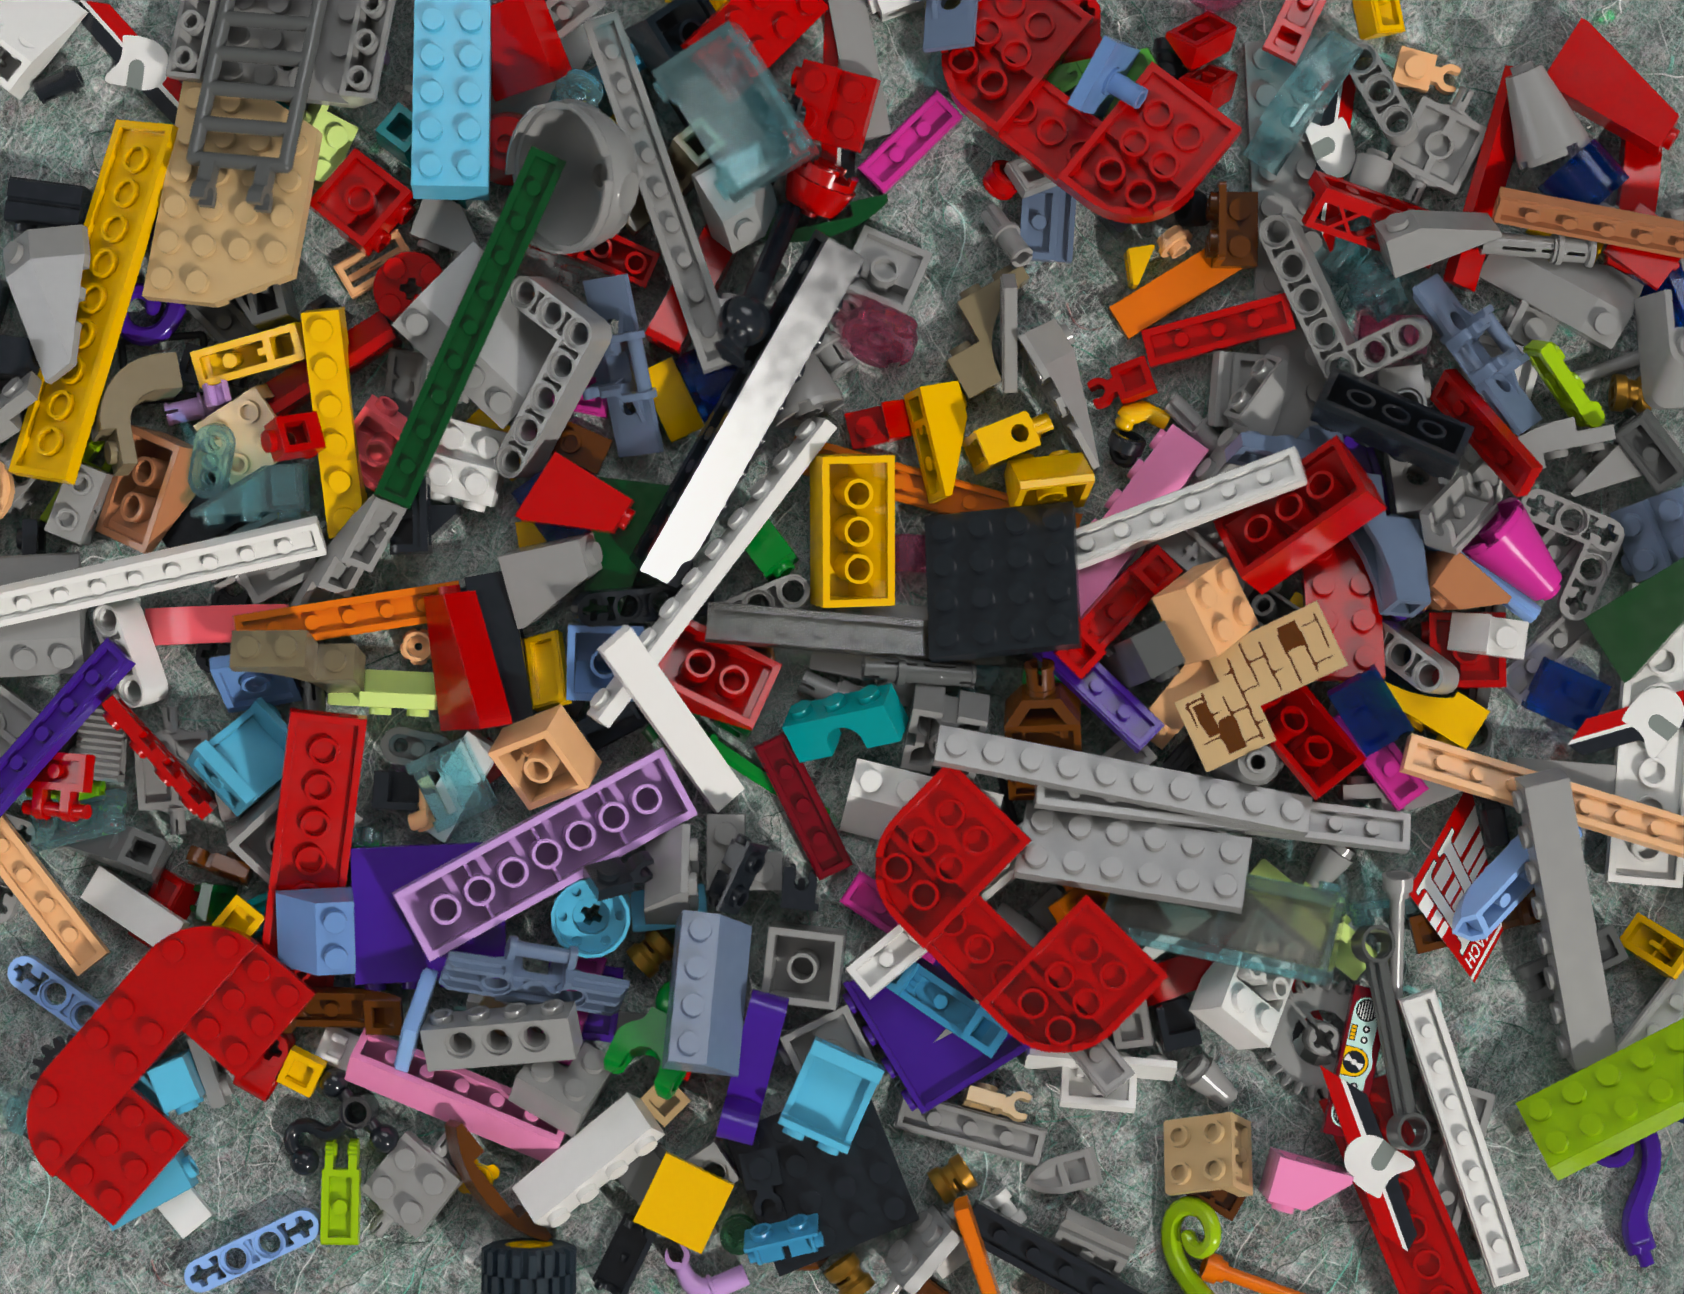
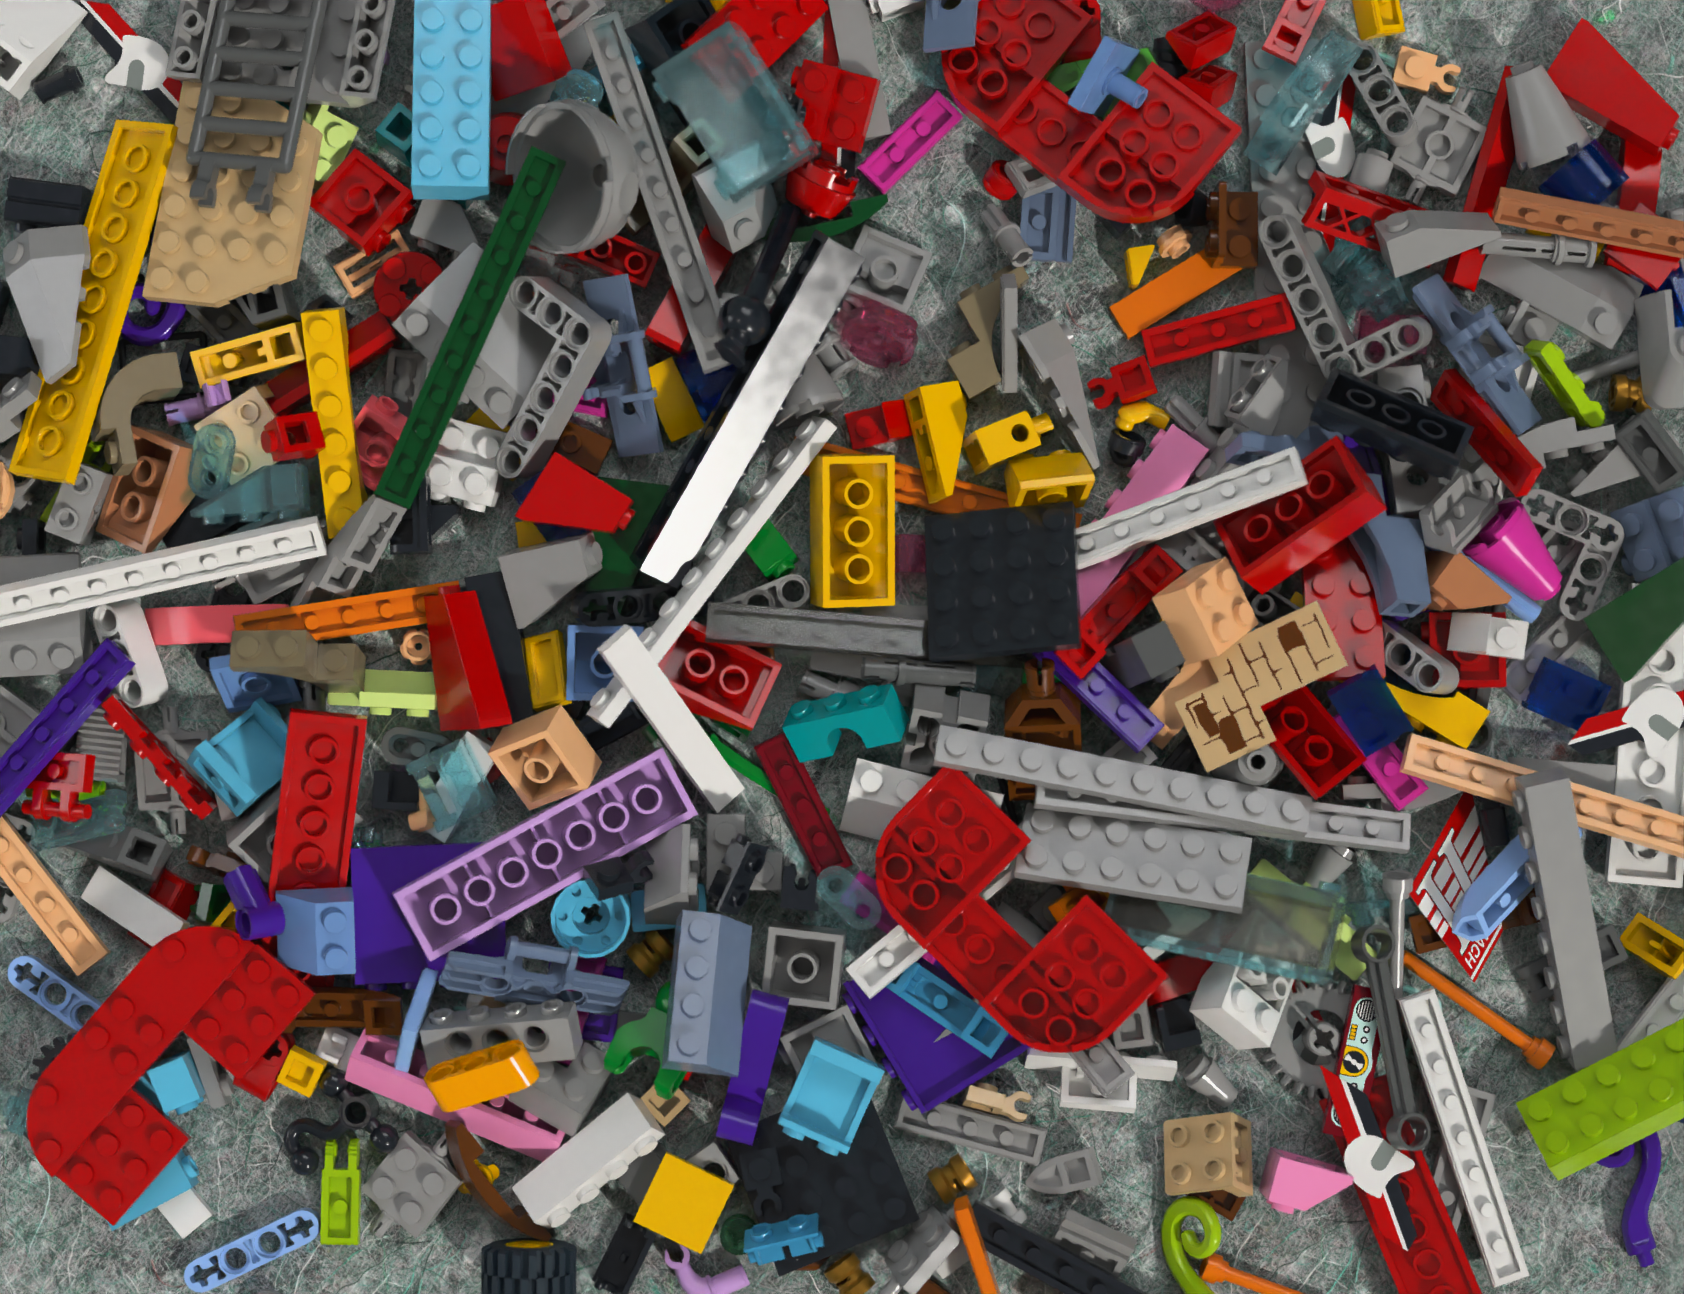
none -> dark purple piece [223,864,286,941]
none -> light orange beam [424,1039,539,1112]
none -> clear light blue plate [817,866,882,931]
none -> orange piece [1403,950,1556,1070]

